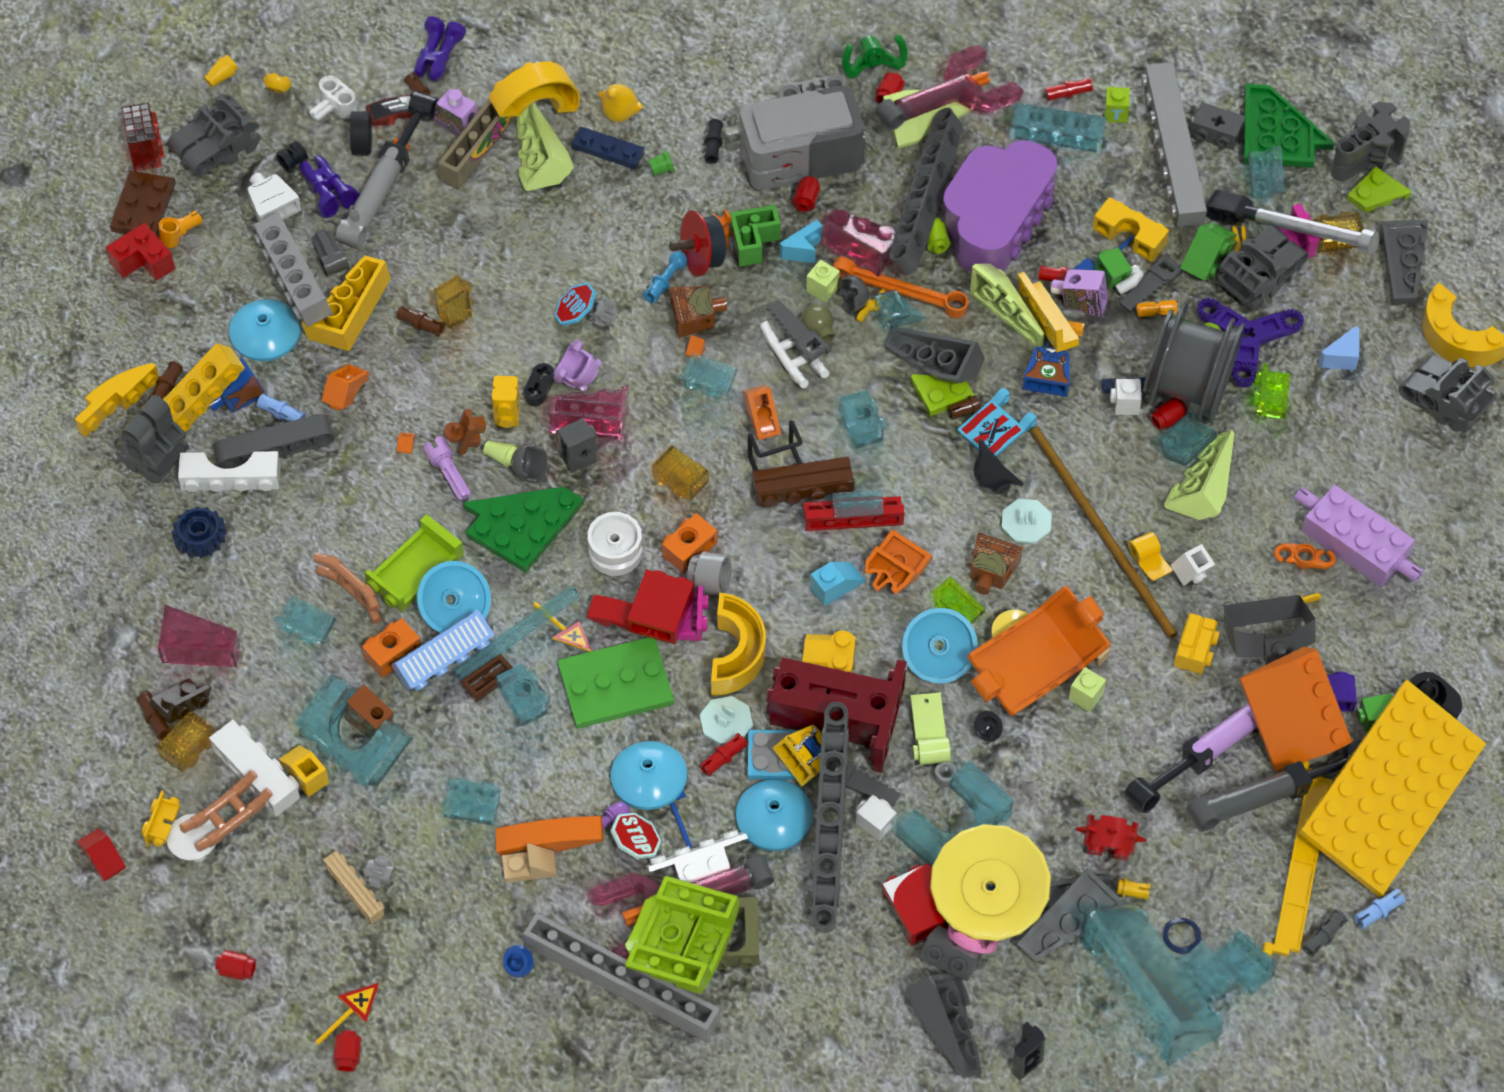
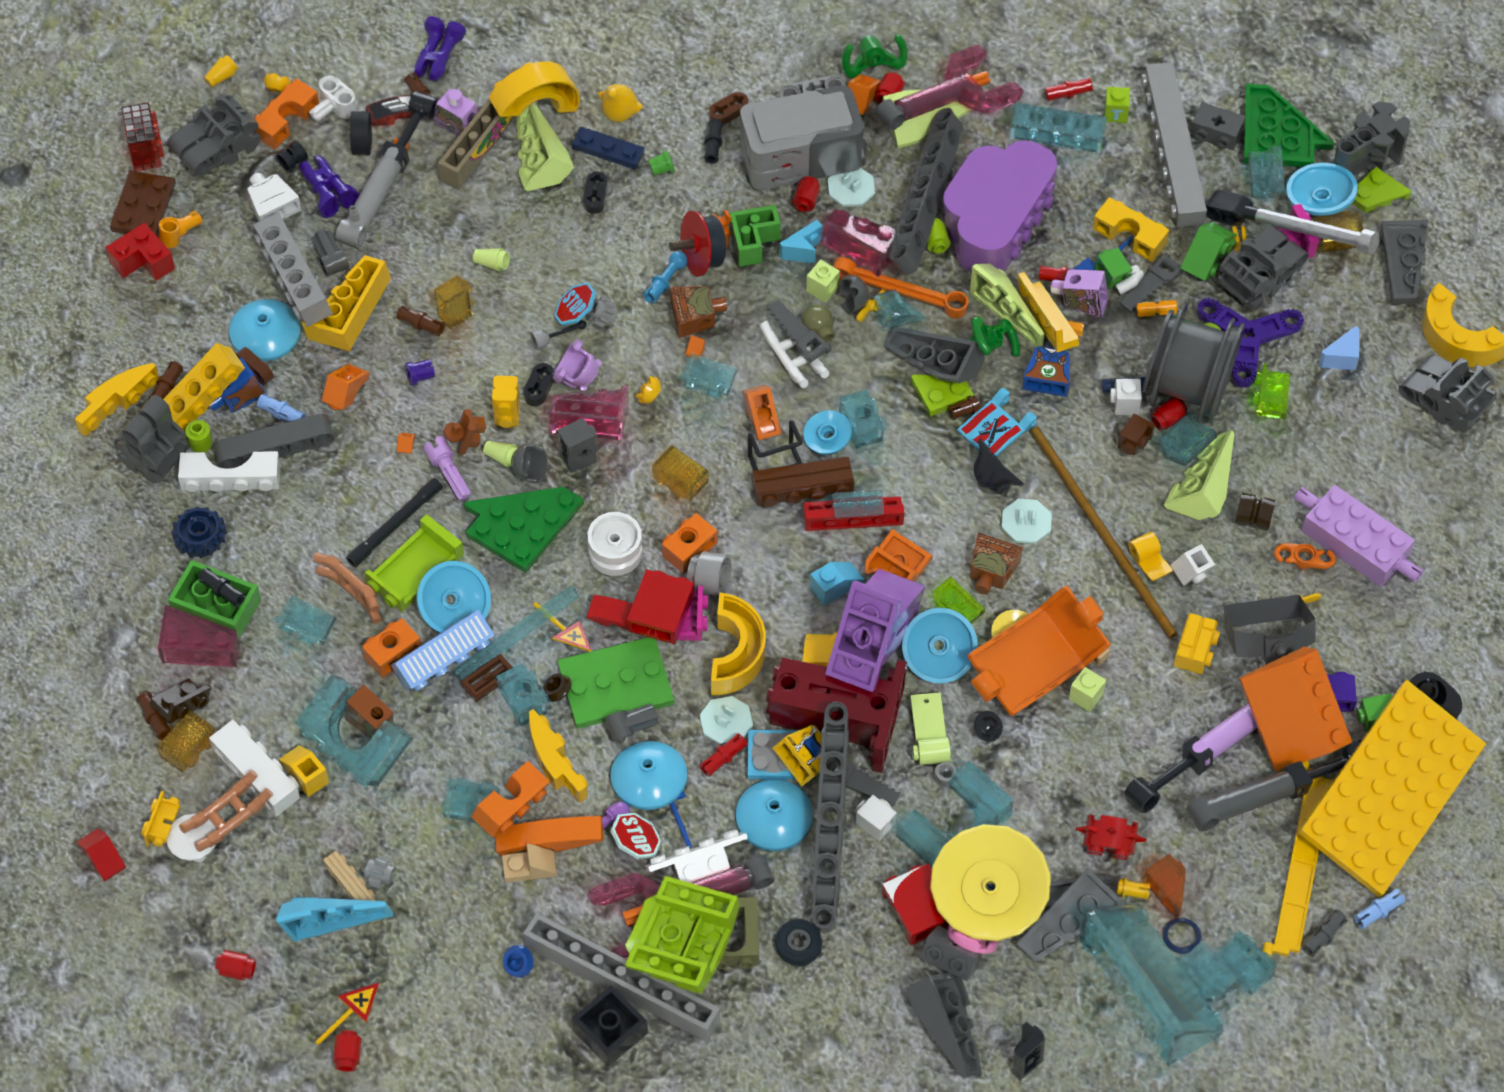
none -> bright green brick [168,560,261,640]
none -> lime brick [185,420,213,453]
none -> black pin [198,568,246,607]
none -> reddish brown beam [236,347,274,386]
none -> orange arch [254,78,319,150]
none -> medium azure wedge [276,897,394,942]
none -> black piece [346,478,443,568]
none -> dark purple bush [405,359,435,386]
none -> orange arch [471,761,550,838]
none -> yellowish green cone [473,248,510,271]
none -> yellow slope [529,709,588,803]
none -> hinge [530,320,587,350]
none -> dark brown hat [543,673,572,702]
none -> black brick [572,985,648,1067]
none -> black beam [583,171,608,214]
none -> dark grey piece [605,704,659,741]
none -> yellow plate [635,376,662,404]
none -> reddish brown beam [709,92,748,125]
none -> black bush [775,919,822,966]
none -> medium azure dish [803,410,852,455]
none -> medium lavender brick [825,569,925,692]
none -> light aqua piece [828,168,875,207]
none -> orange arch [848,74,882,115]
none -> green piece [969,316,1020,357]
none -> reddish brown brick [1118,414,1155,456]
none -> clear orange slope [1143,853,1186,919]
none -> dark brown wheel [1235,492,1276,531]
none -> medium azure dish [1286,163,1357,216]

